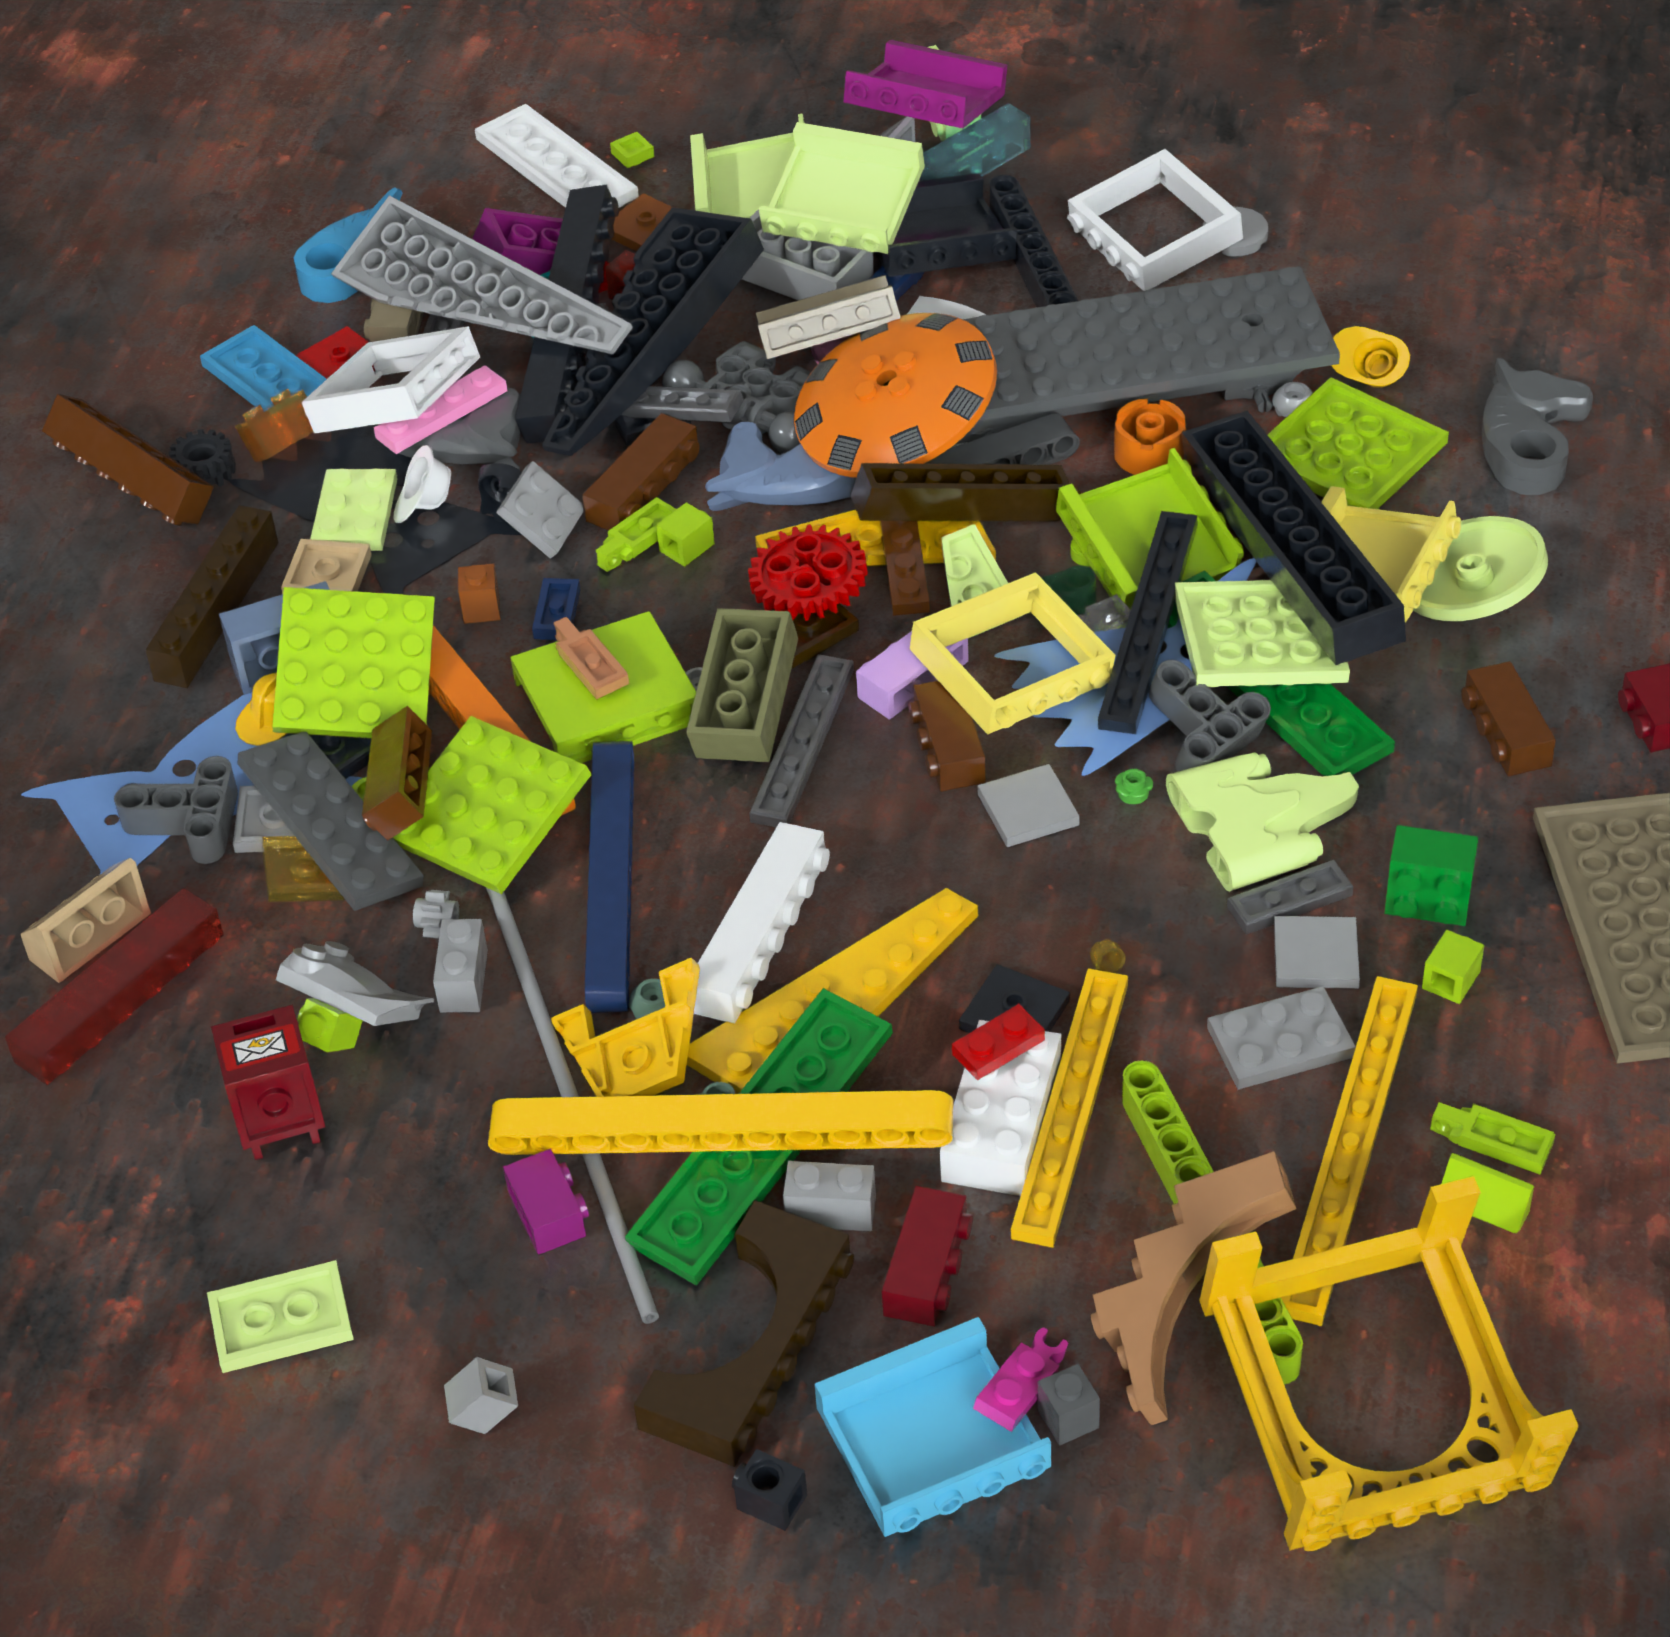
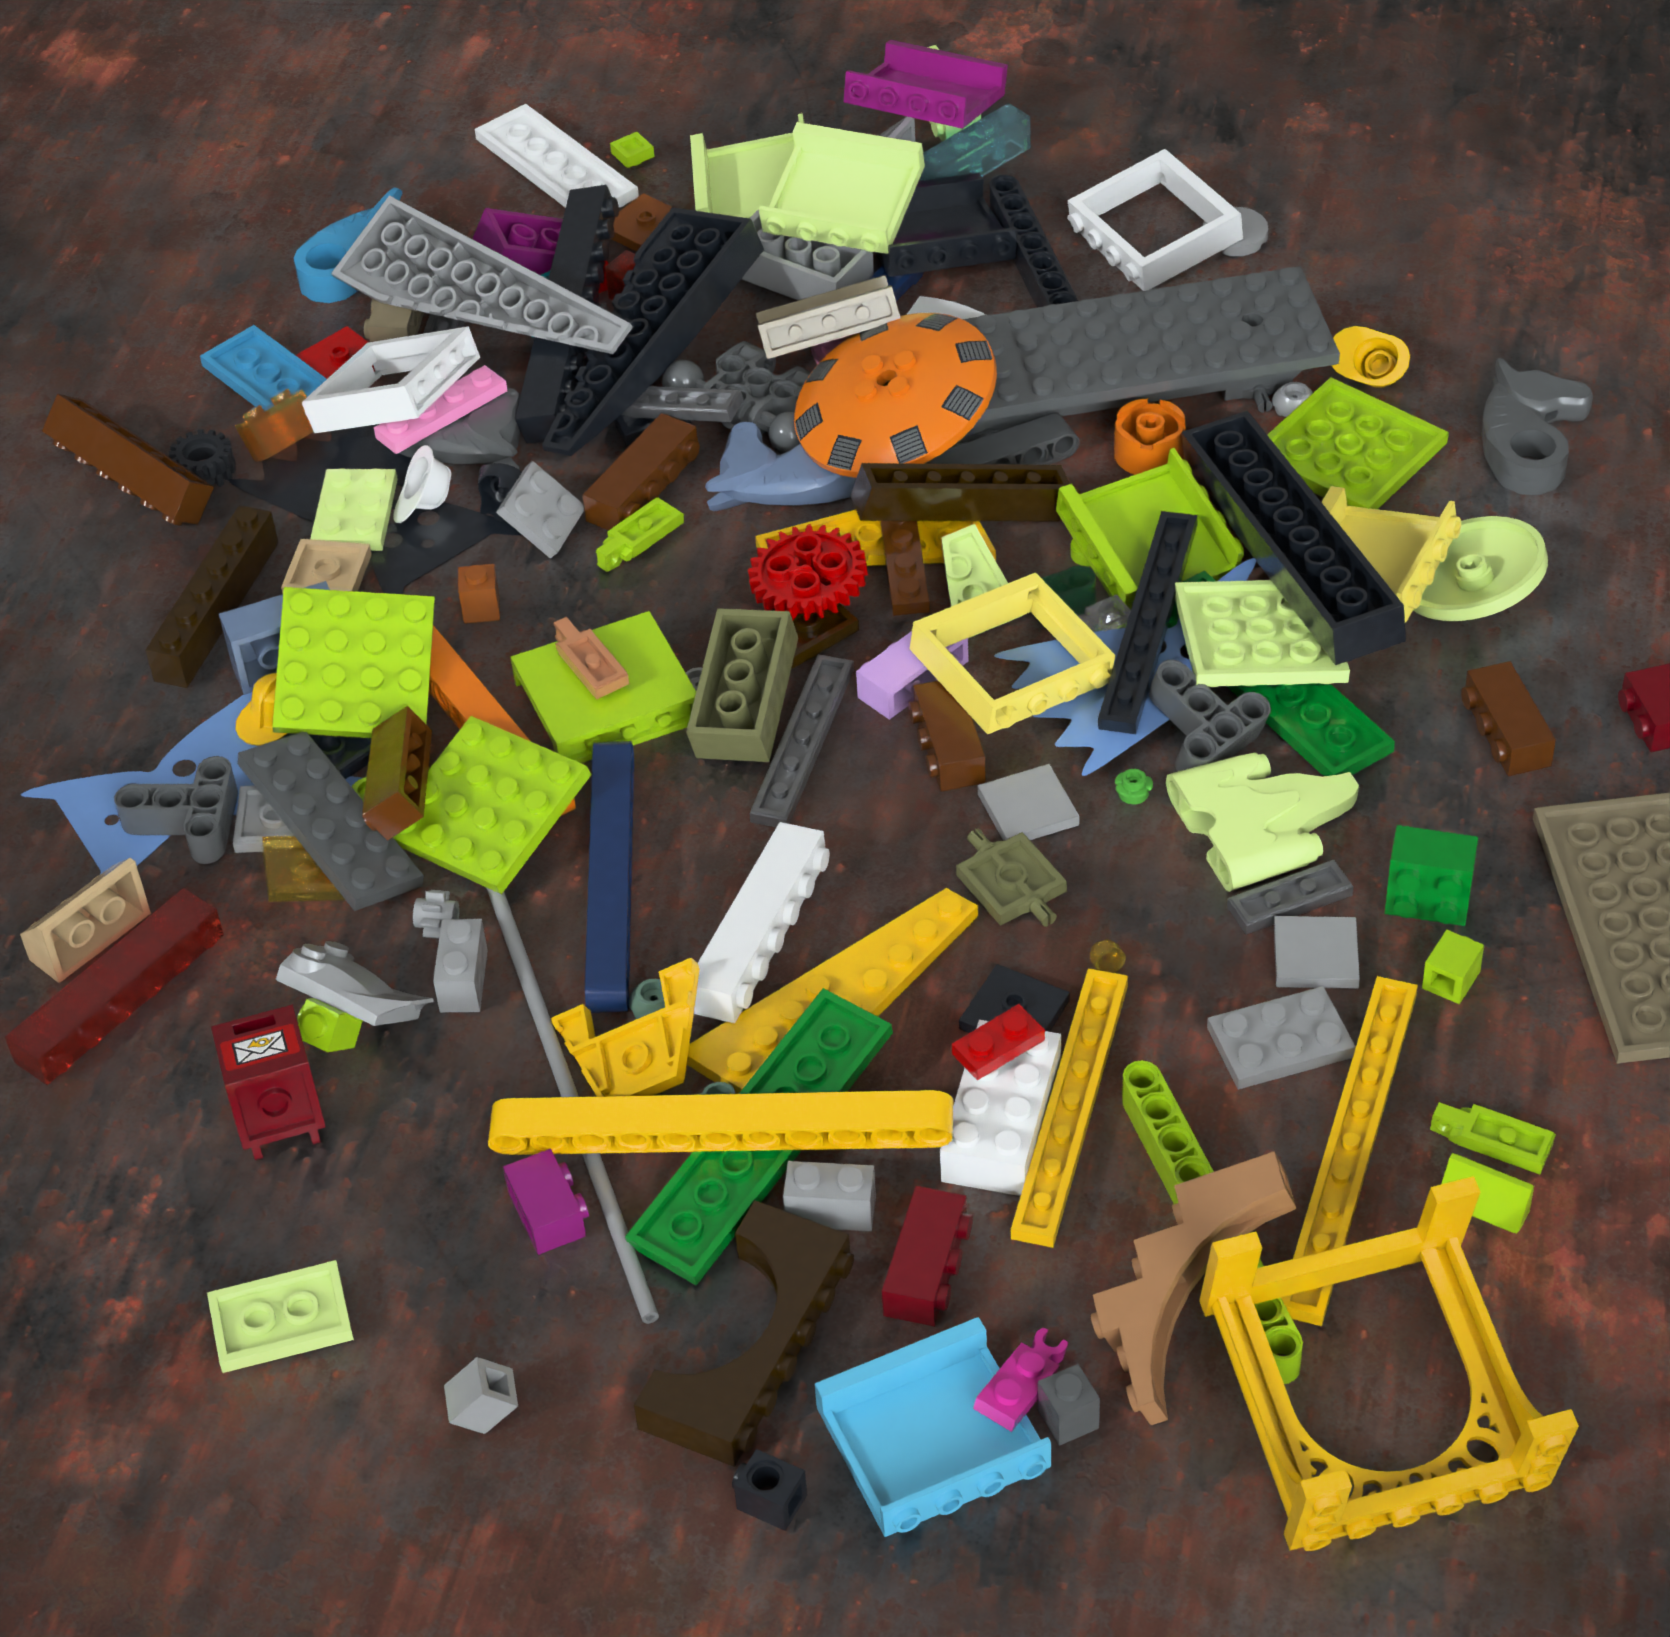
dark blue plate [532,578,581,640] -> none
lime brick [656,502,715,567] -> none
none -> olive plate [956,829,1067,927]

